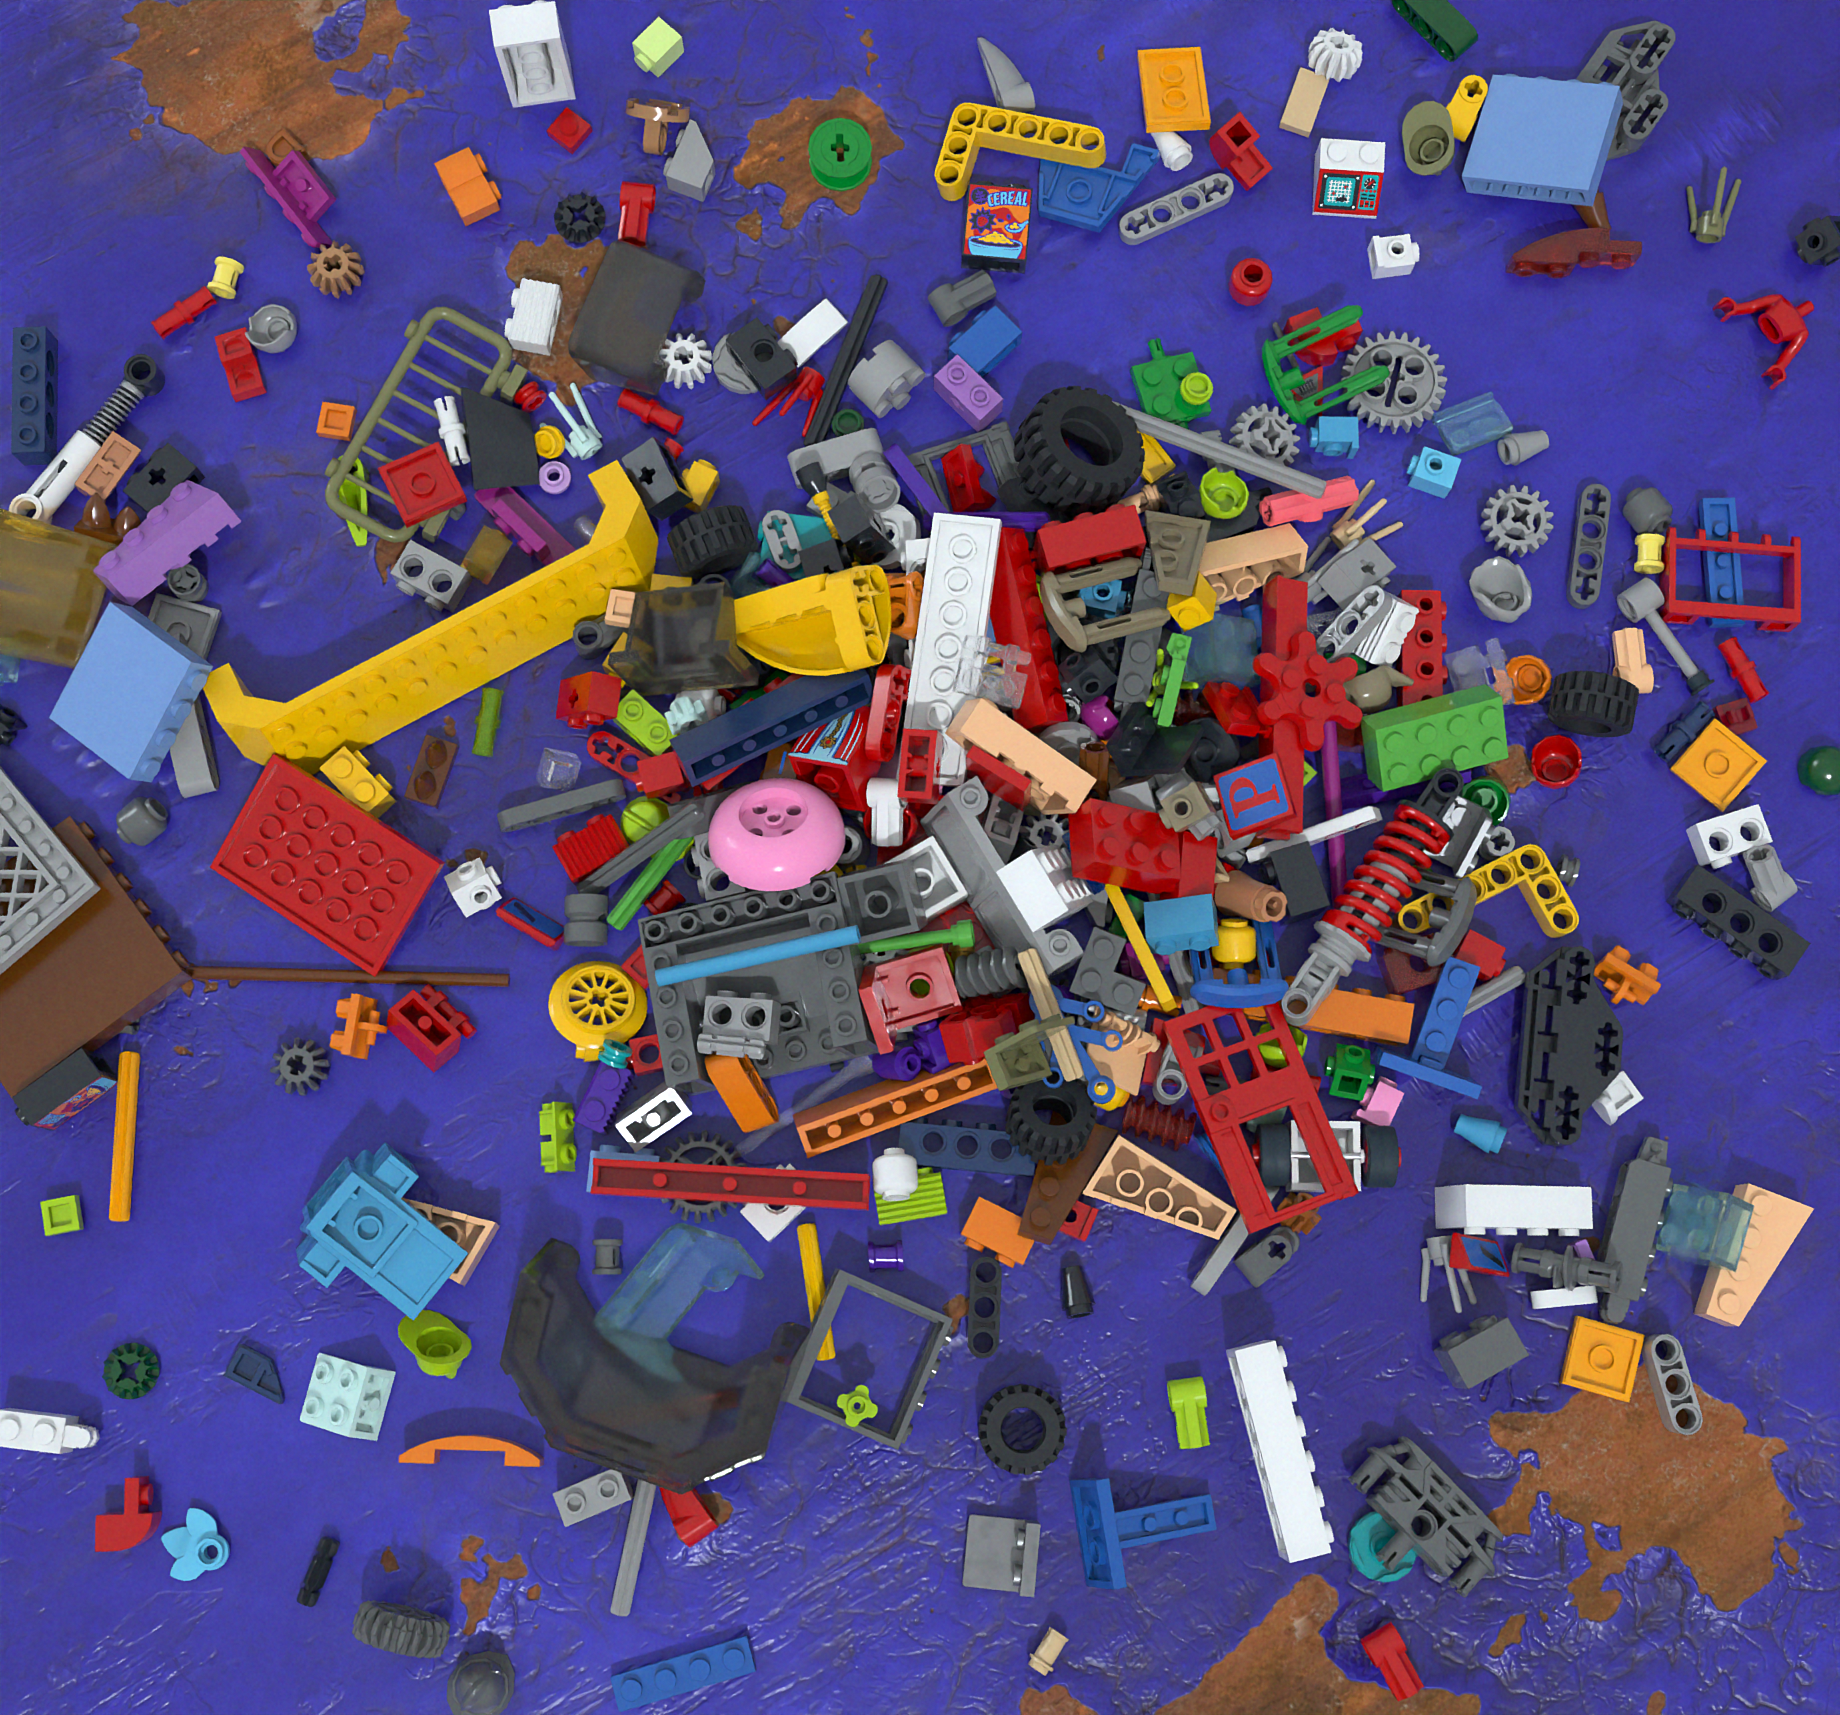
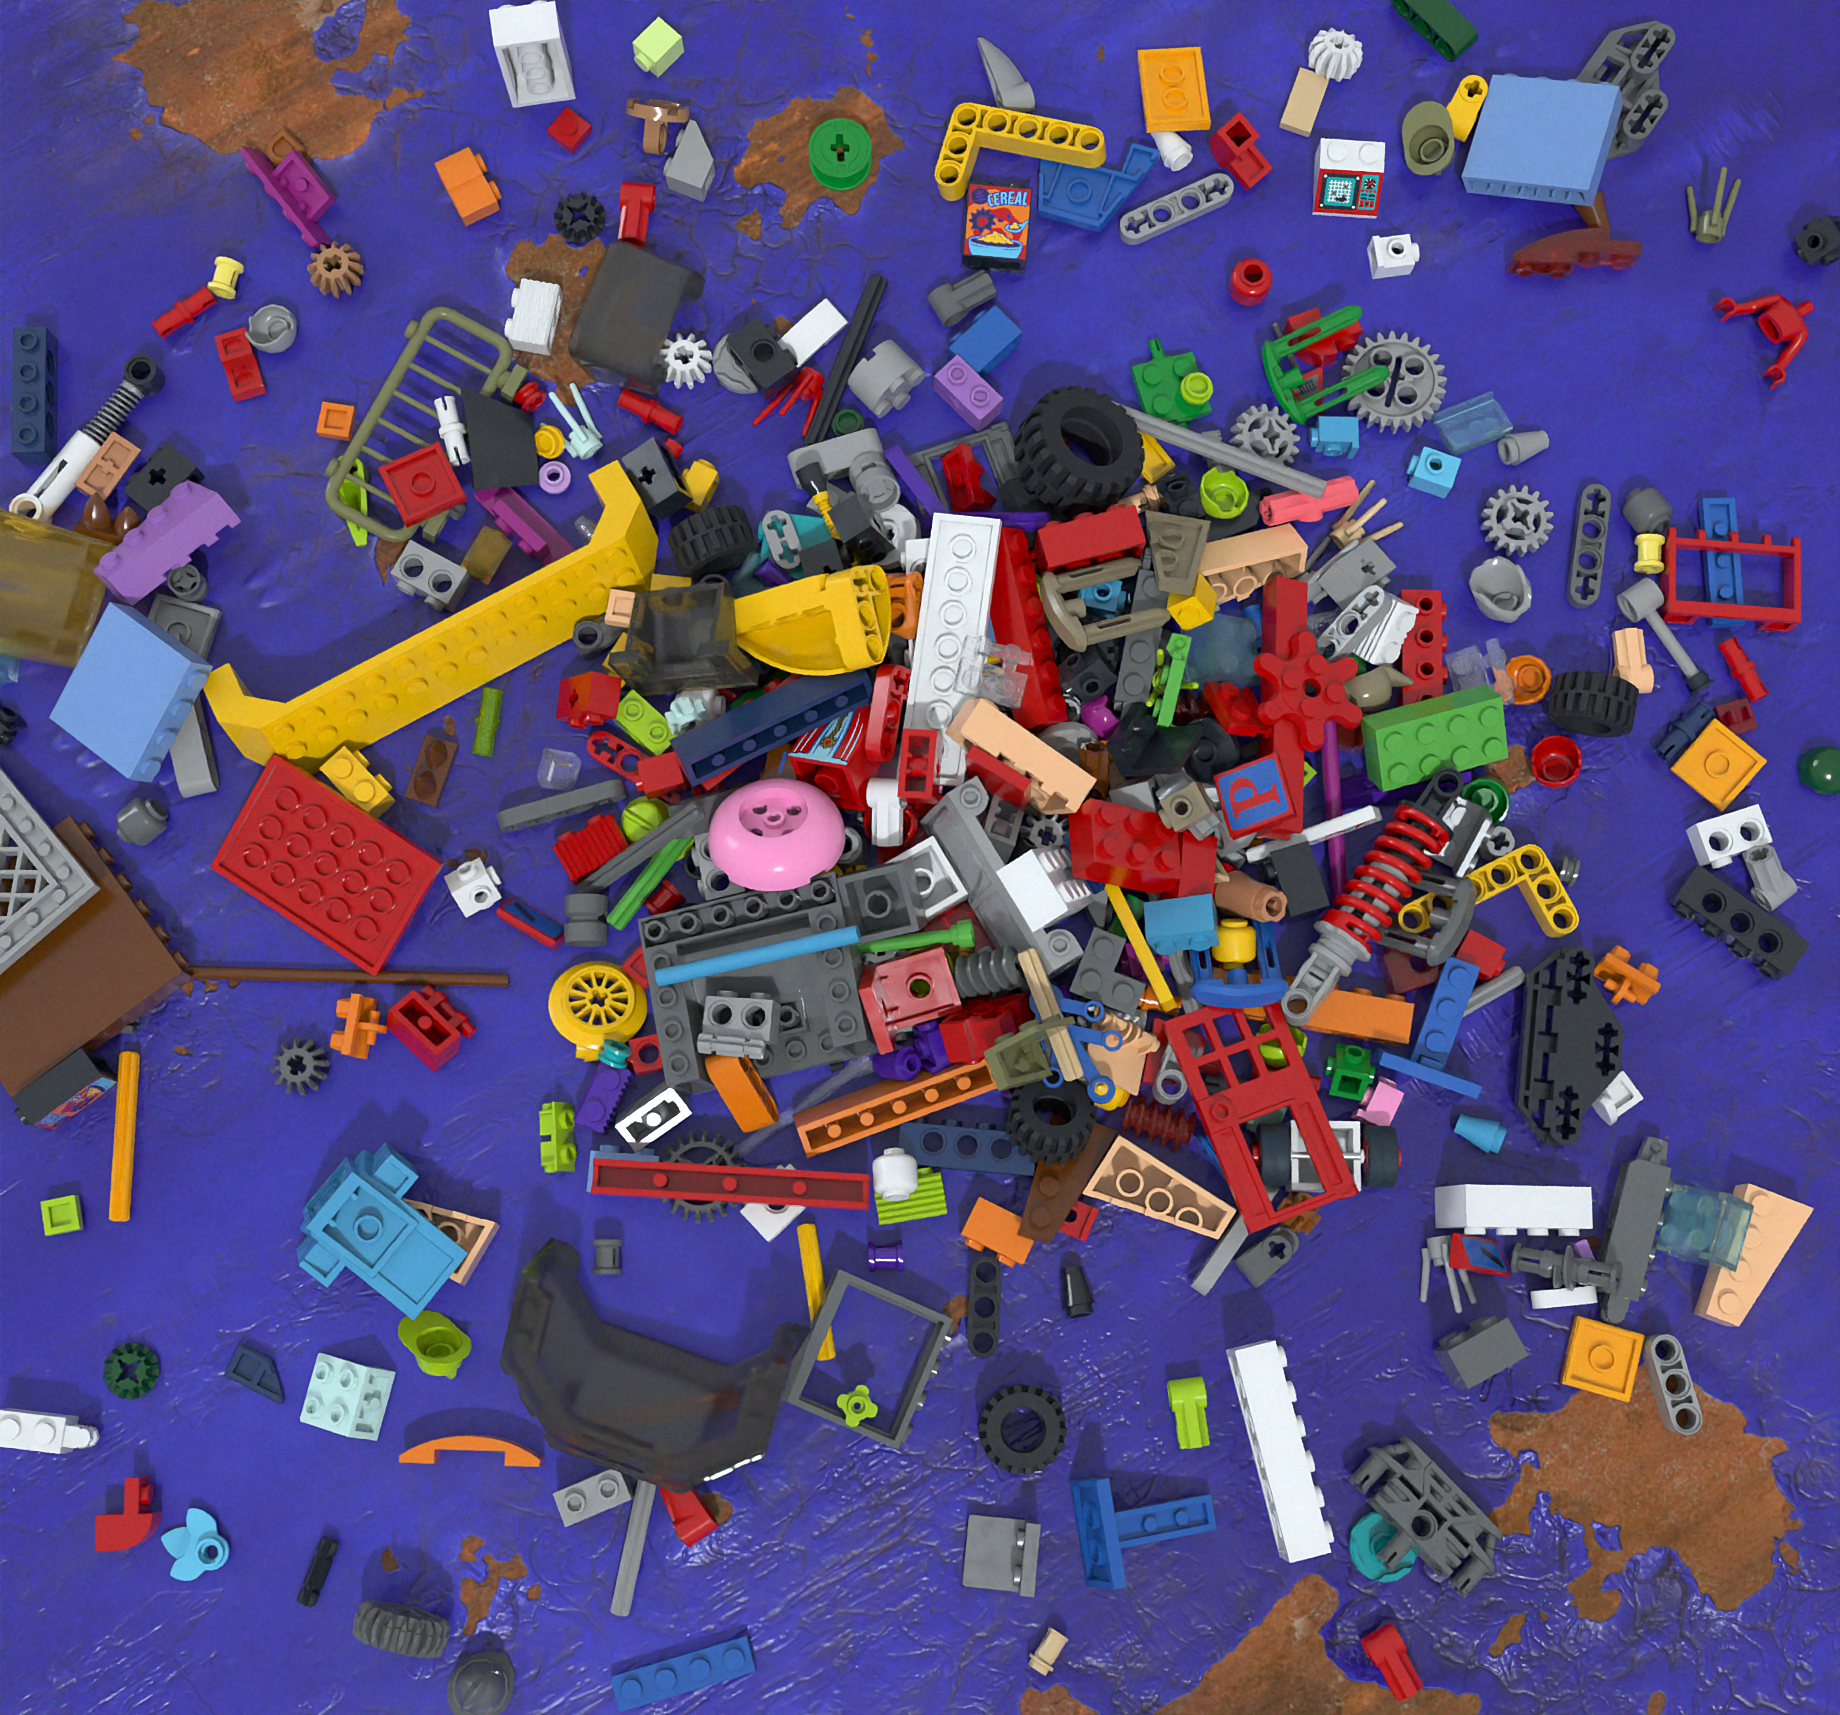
clear light blue windscreen [594,1223,765,1383] -> none

